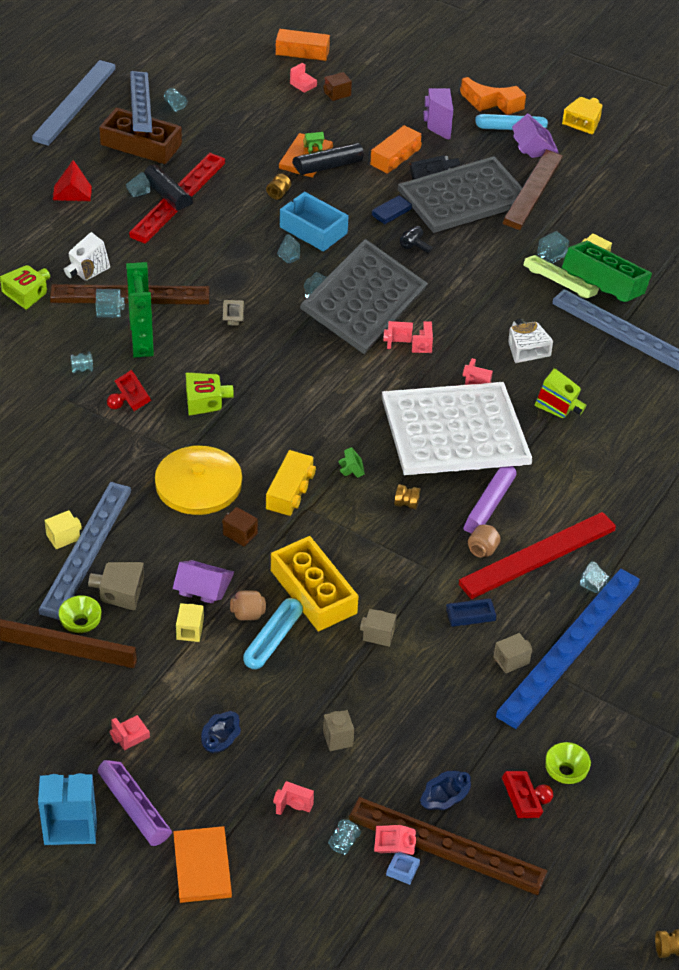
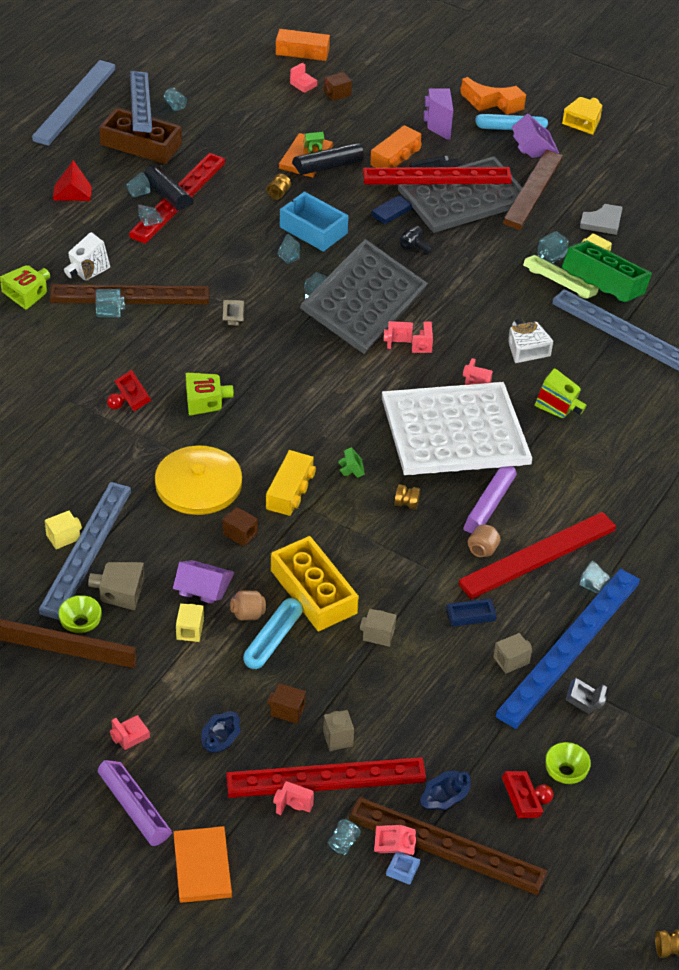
dark azure piece [38,773,97,845] -> none
clear light blue bush [70,351,93,373] -> none
green fence [126,262,154,358] -> none
none -> clear light blue slope [138,205,163,226]
none -> red tile [226,757,426,798]
none -> reddish brown brick [268,683,306,724]
none -> red tile [363,167,512,185]
none -> flat silver bracket [566,678,607,714]
none -> light grey tile [580,204,623,235]

